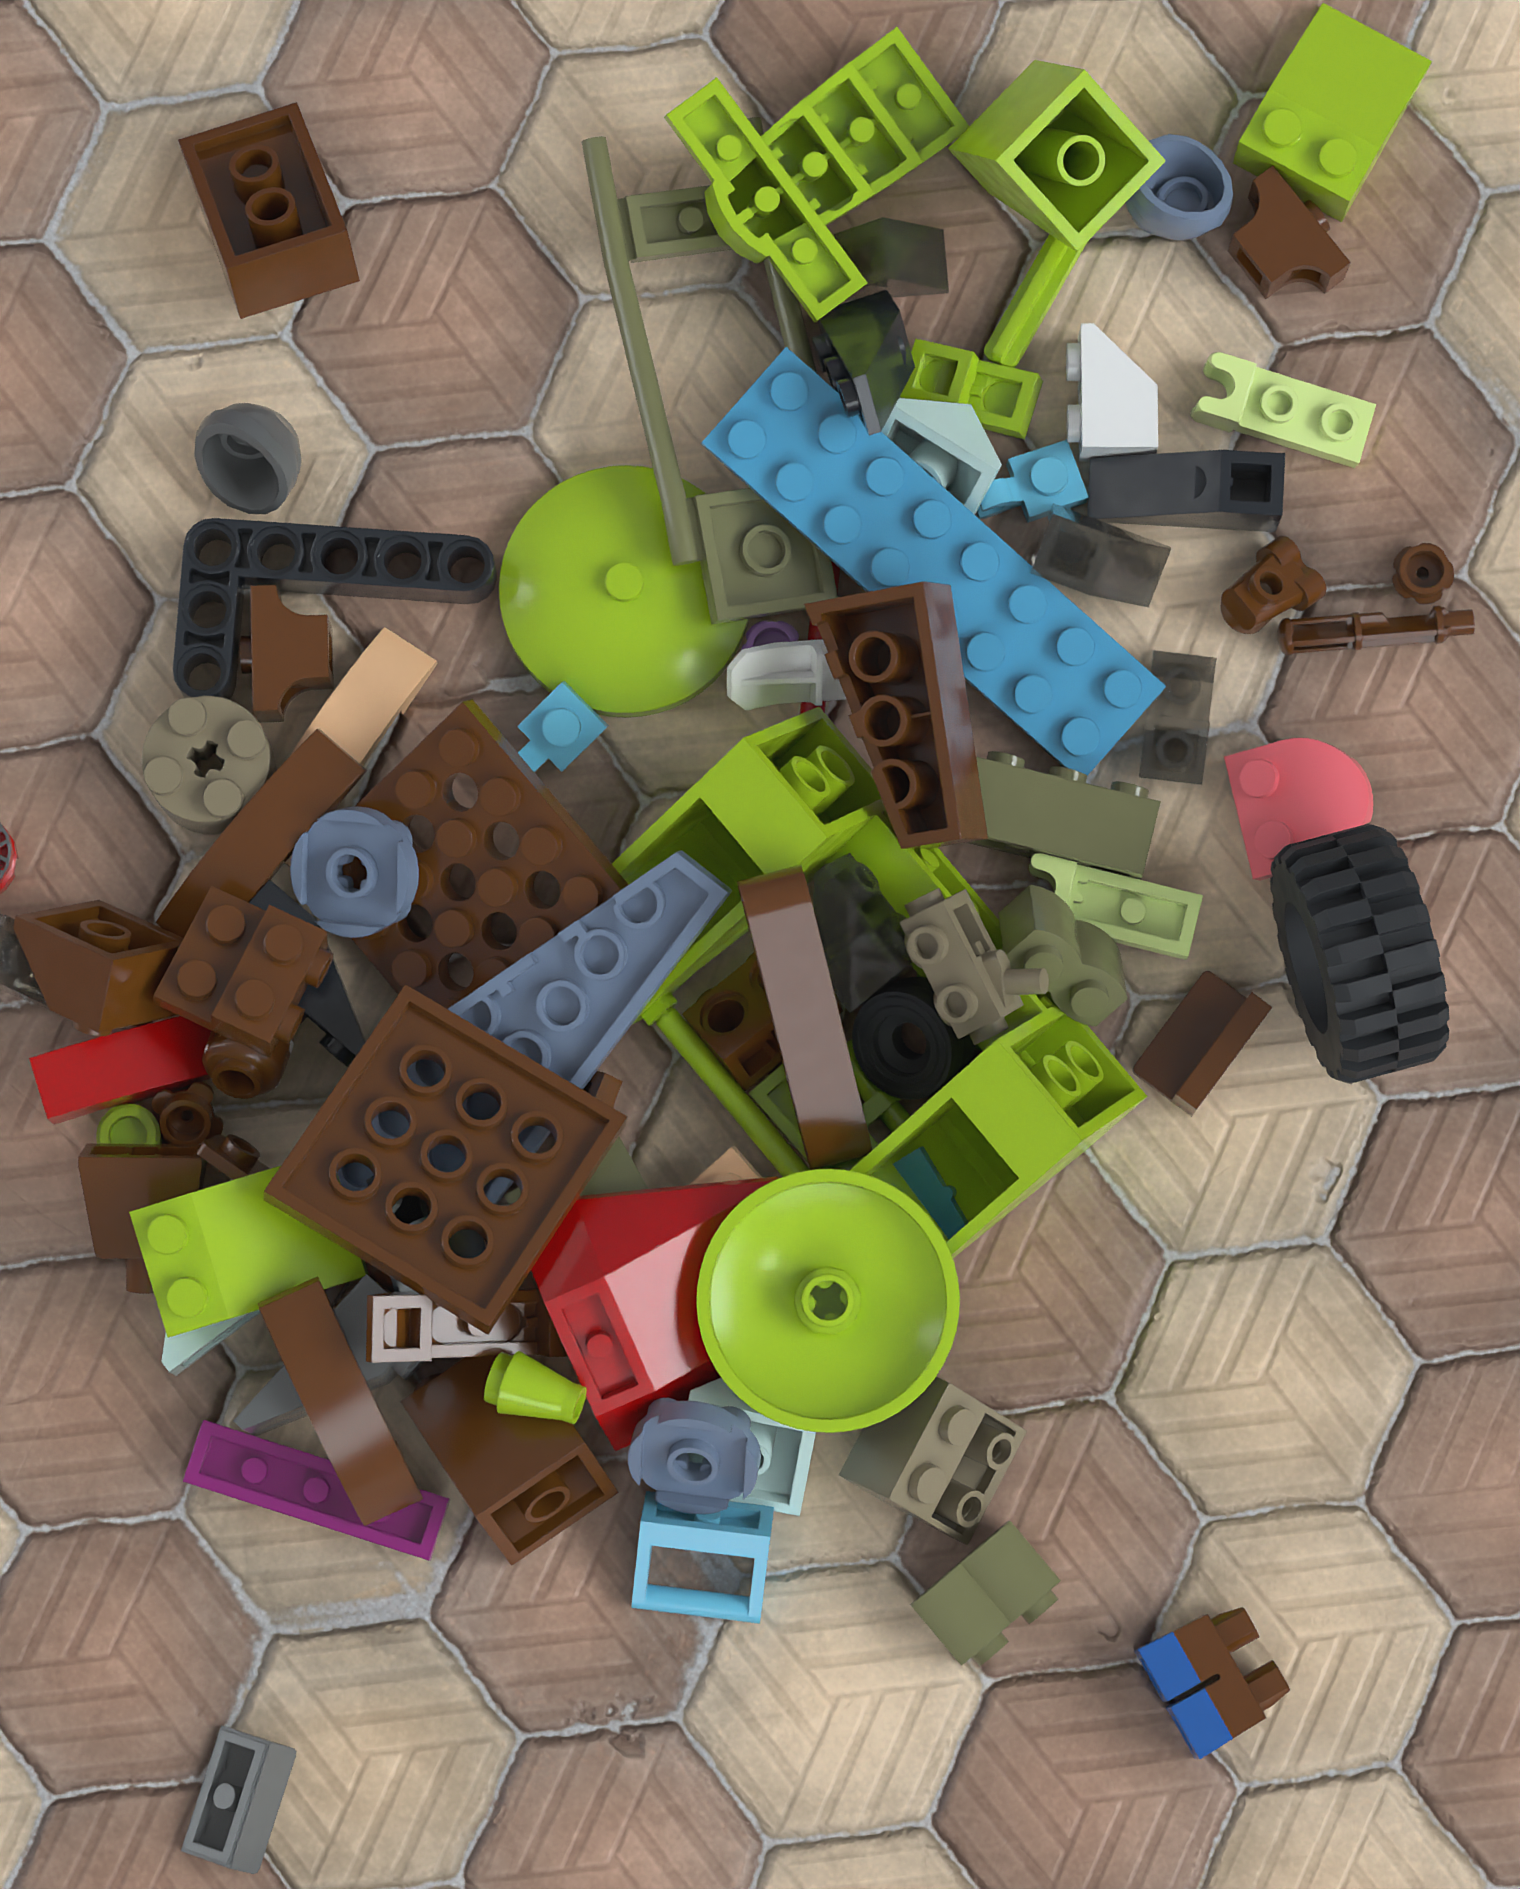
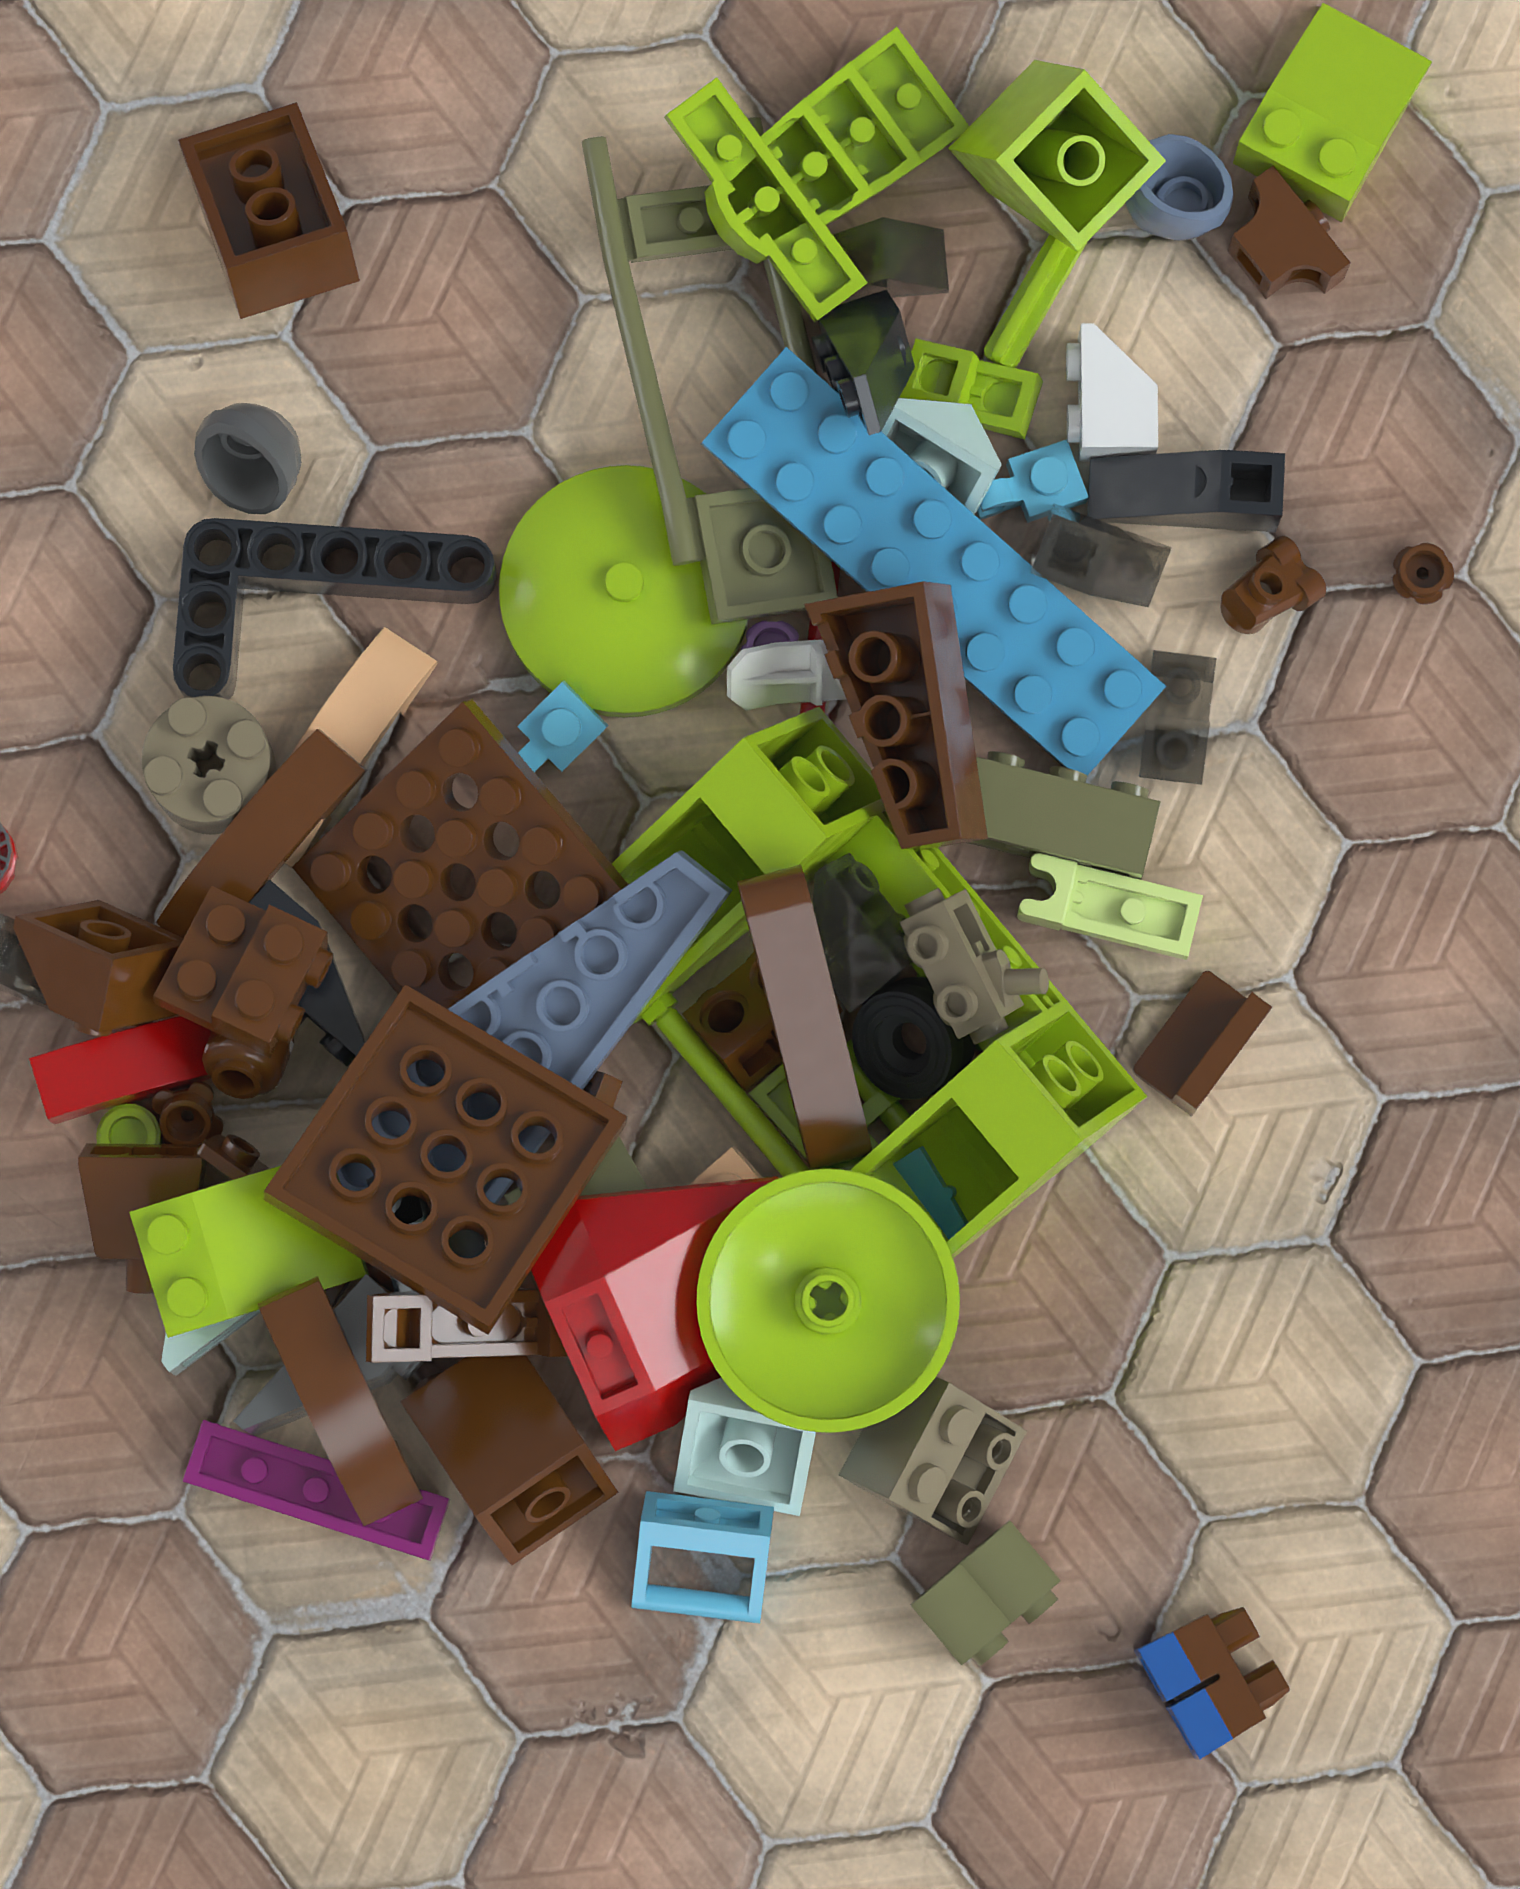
dark grey slope [181,1725,296,1874] -> none
reddish brown brick [240,585,334,723] -> none
sand blue plate [290,807,419,938] -> none
lime cone [484,1351,587,1424] -> none
sand blue plate [628,1398,761,1514] -> none
olive brick [998,885,1128,1026] -> none
yellowish green plate [1190,352,1376,468] -> none
coral slope [1224,738,1373,881] -> none
black tyre [1270,824,1450,1084] -> none
reddish brown piece [1277,605,1475,656] -> none

